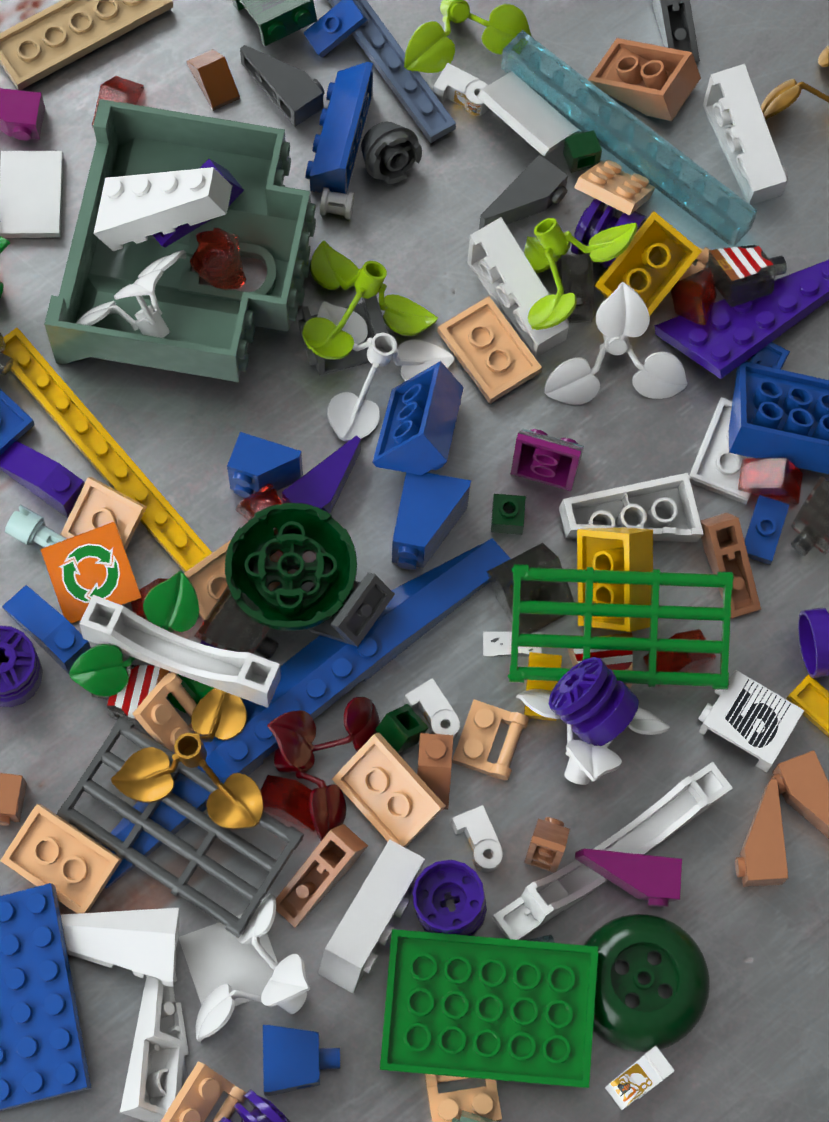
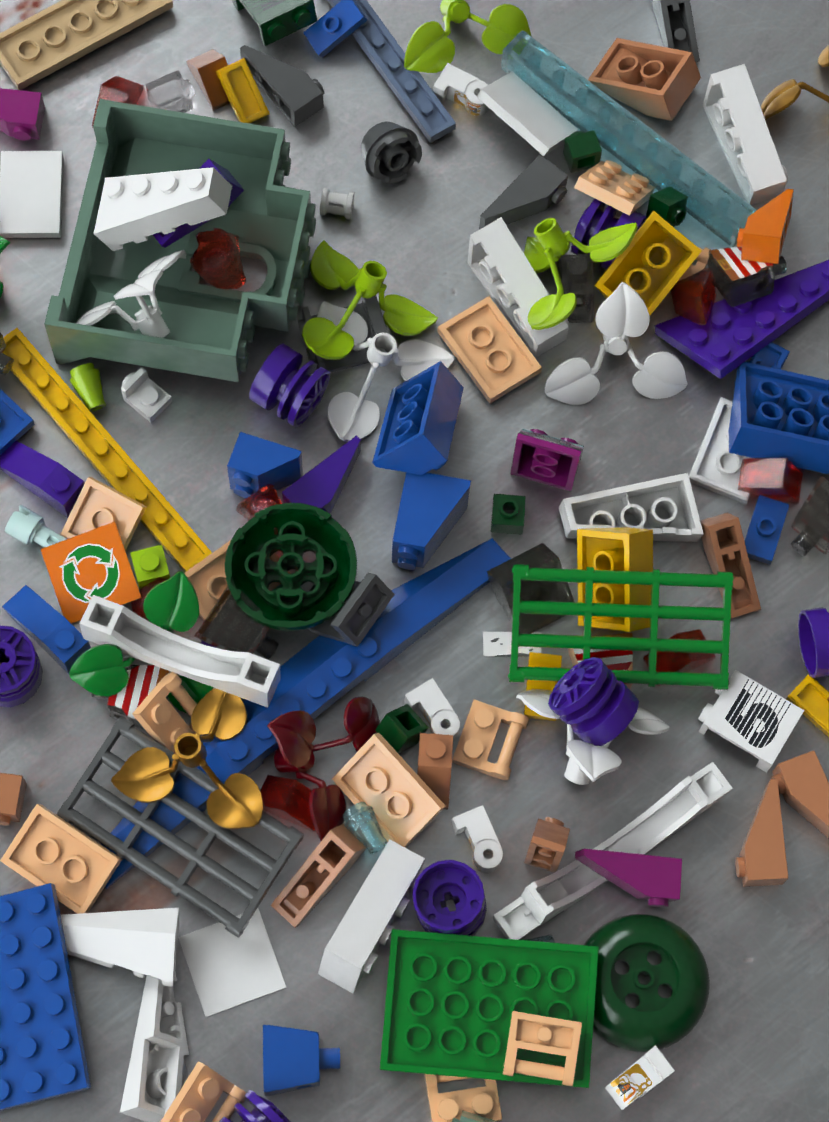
white plant [196,893,310,1043] -> none
blue slope [305,62,373,194] -> none
none -> lime cone [69,363,106,412]
none -> white bracket [121,367,173,423]
none -> lime brick [130,544,170,594]
none -> clear brick [146,70,195,113]
none -> yellow tile [216,58,270,124]
none -> dark purple wheel [249,343,331,428]
none -> clear light blue cone [343,802,387,854]
none -> light nougat plate [503,1011,582,1086]
none -> dark green plate [646,186,688,227]
none -> orange slope [737,189,794,264]

